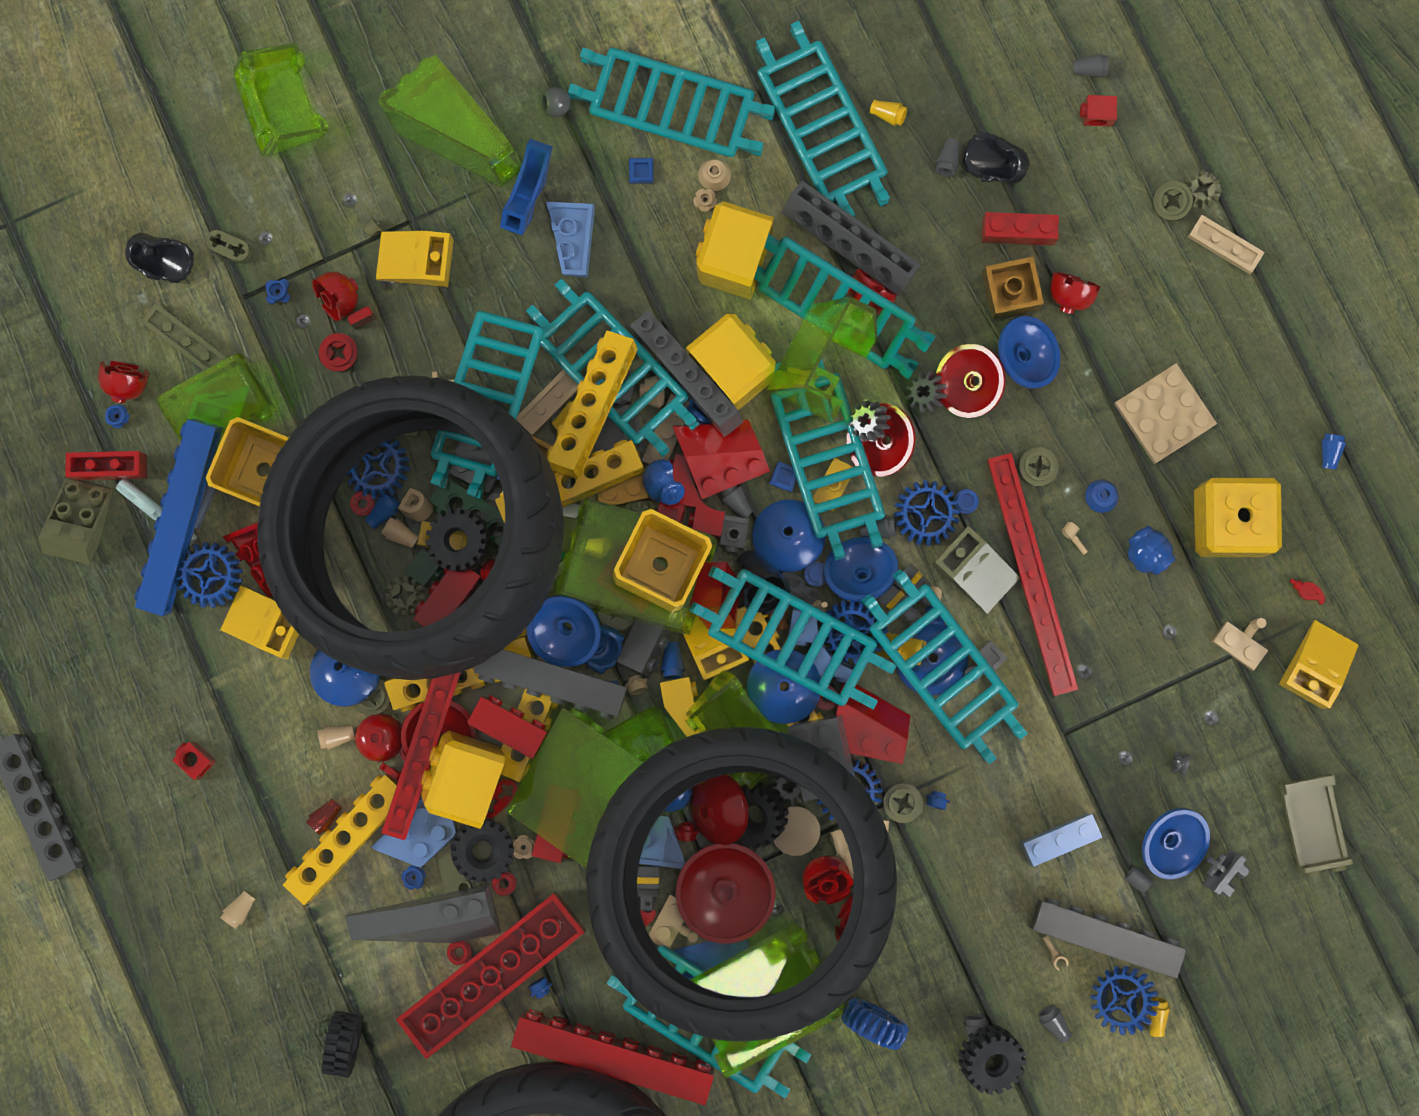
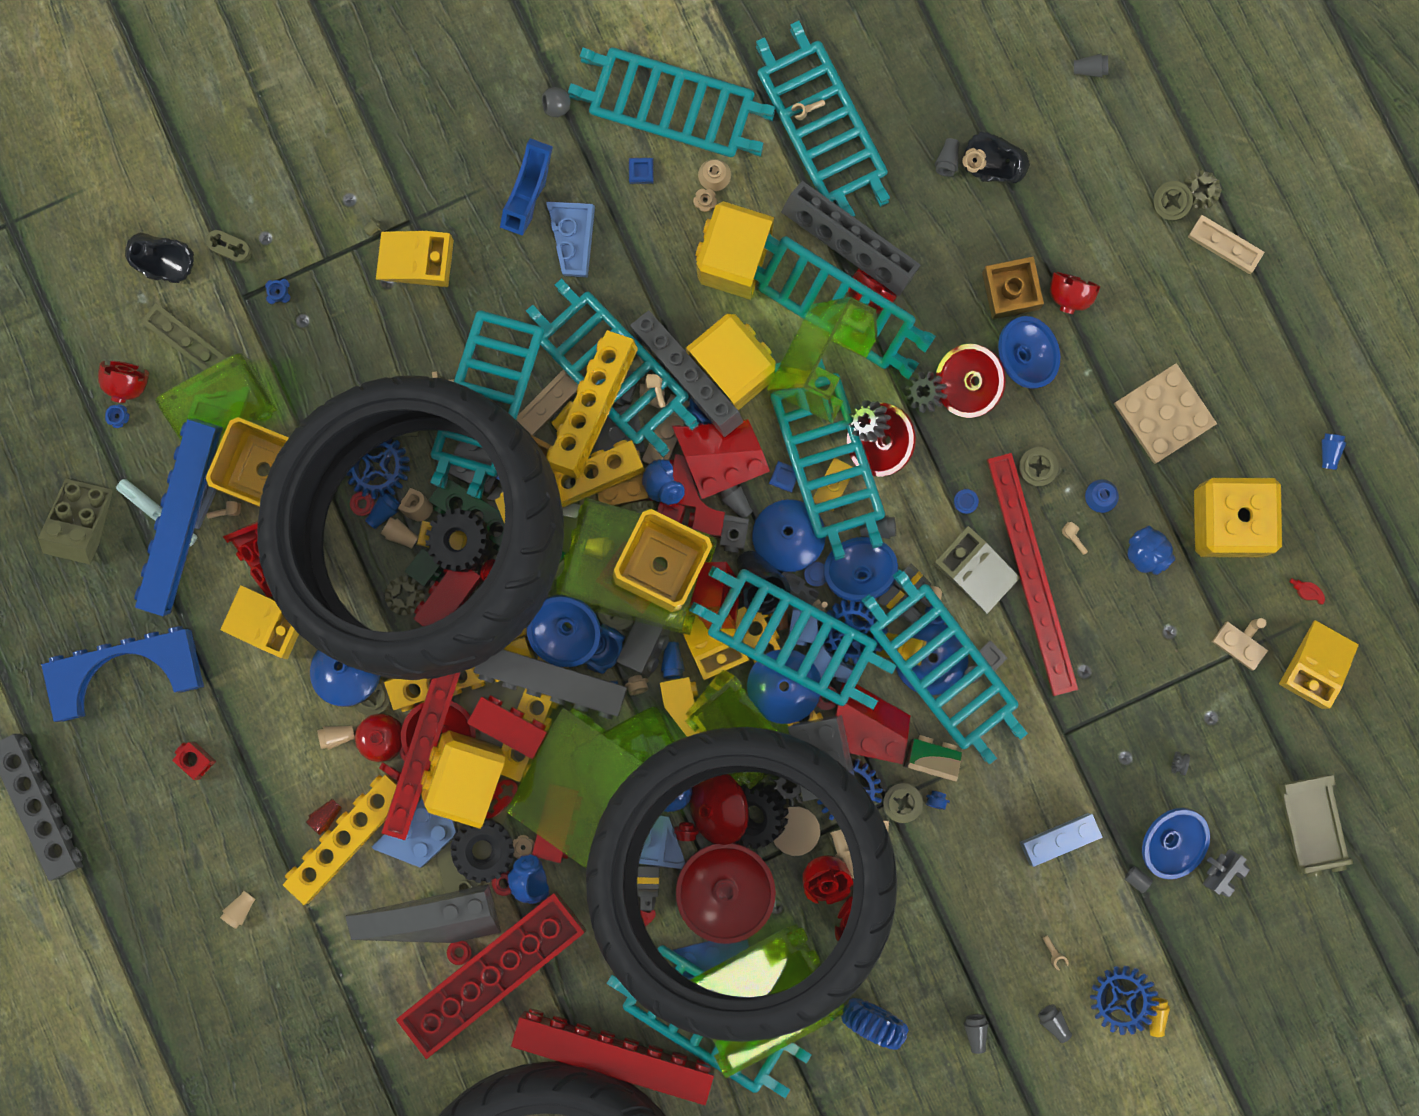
red brick [65,451,147,481] -> none
blue gear [176,542,243,608] -> none
clear neon green windscreen [233,43,328,157] -> none
red cylinder [312,271,358,321] -> none
red gear [319,333,358,372] -> none
black tyre [322,1010,362,1078] -> none
red tile [347,306,376,330] -> none
clear neon green windscreen [377,55,520,187] -> none
blue plate [402,865,426,890] -> none
blue plate [528,977,552,999] -> none
tan plate [649,894,698,948] -> none
yellow cone [870,99,907,126] -> none
blue gear [893,480,960,547] -> none
black tyre [958,1025,1026,1095] -> none
red brick [981,212,1059,246] -> none
dark grey brick [1030,897,1186,978] -> none
red brick [1080,95,1117,127] -> none
none -> blue arch [41,626,204,722]
none -> tan hand [206,501,241,519]
none -> blue hair [508,854,549,904]
none -> tan hand [646,374,666,408]
none -> tan hand [792,100,825,120]
none -> tan slope [904,735,962,782]
none -> tan plate [962,148,986,172]

